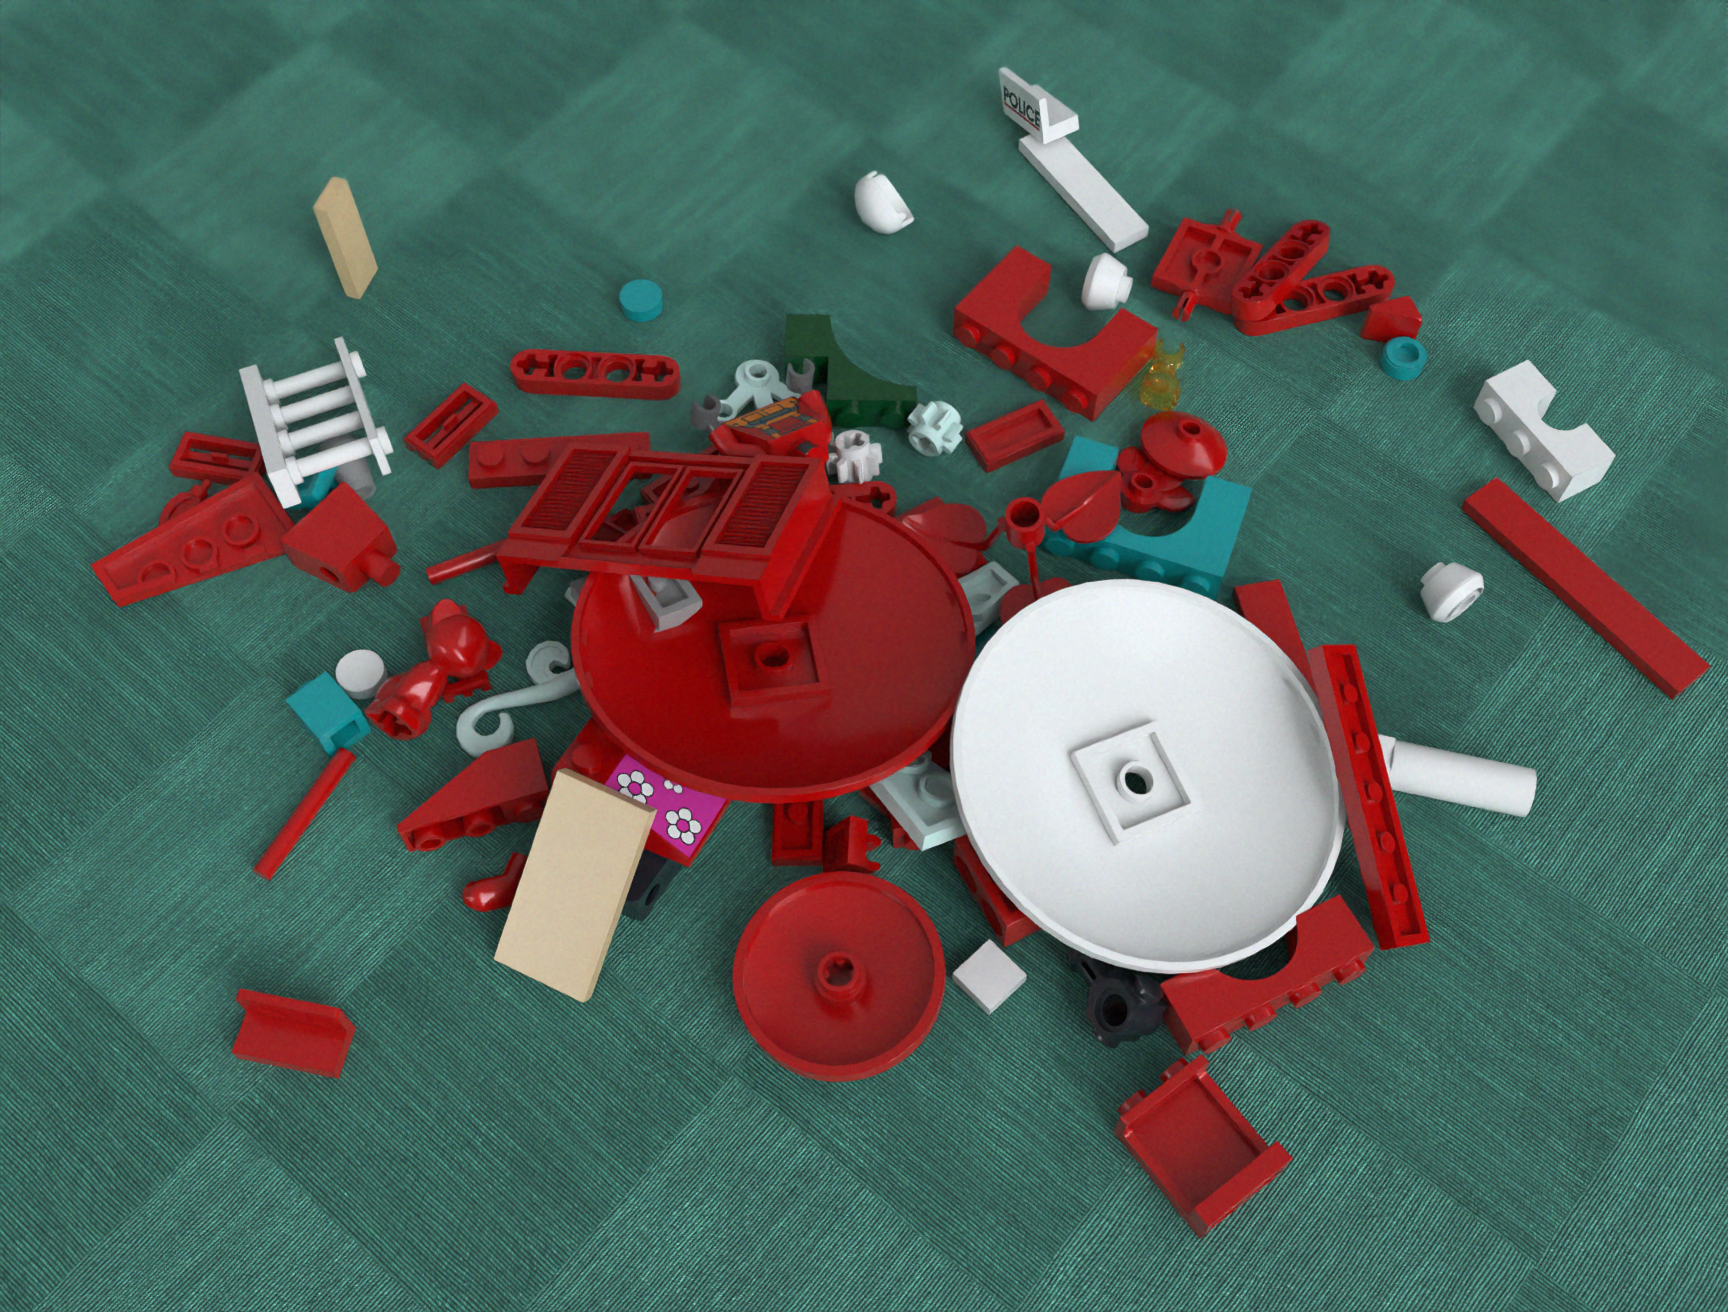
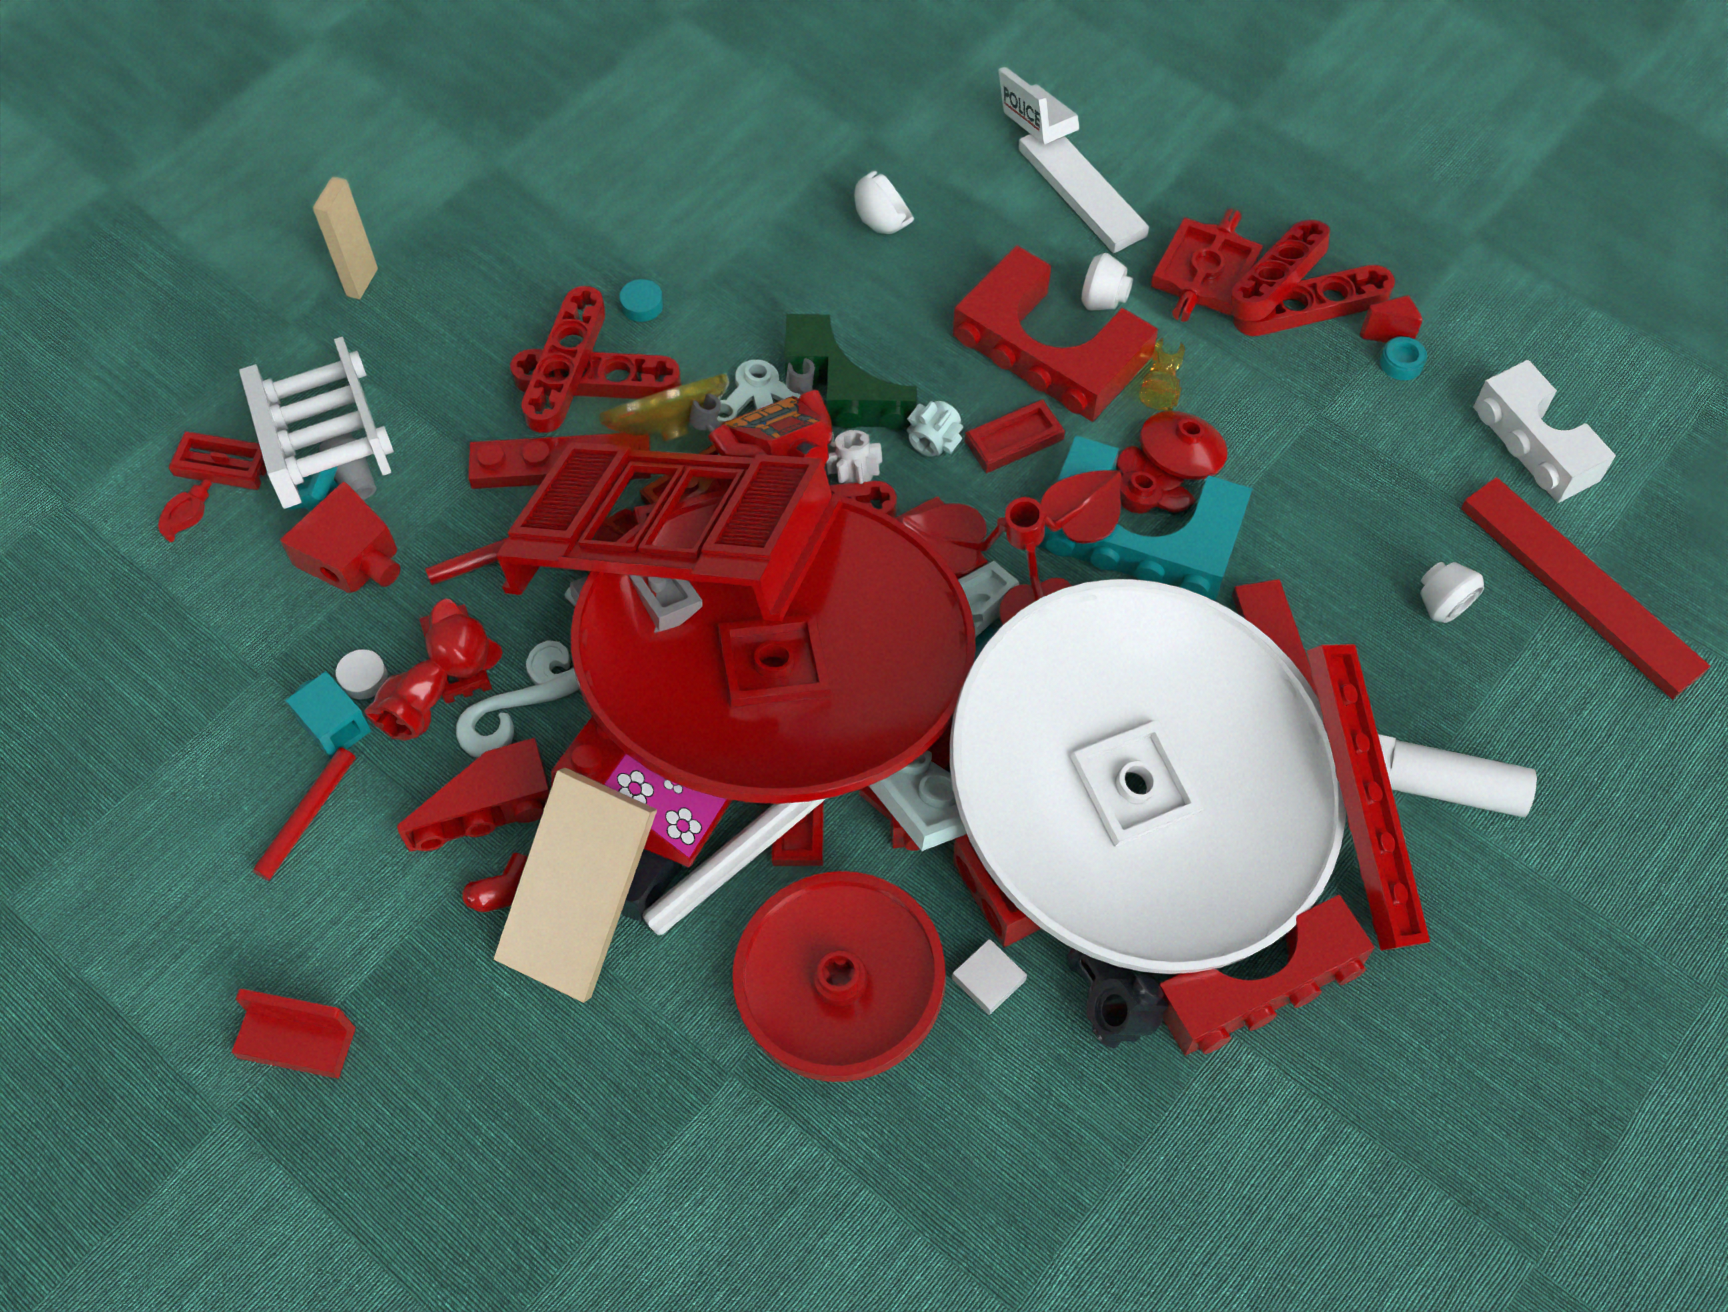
red wing [90,471,295,608] -> none
red tile [403,382,499,470] -> none
red tile [822,815,881,875] -> none
red panel [1113,1054,1293,1239] -> none
none -> red beam [521,286,606,433]
none -> clear yellow dish [597,373,730,442]
none -> white axle [642,798,827,935]

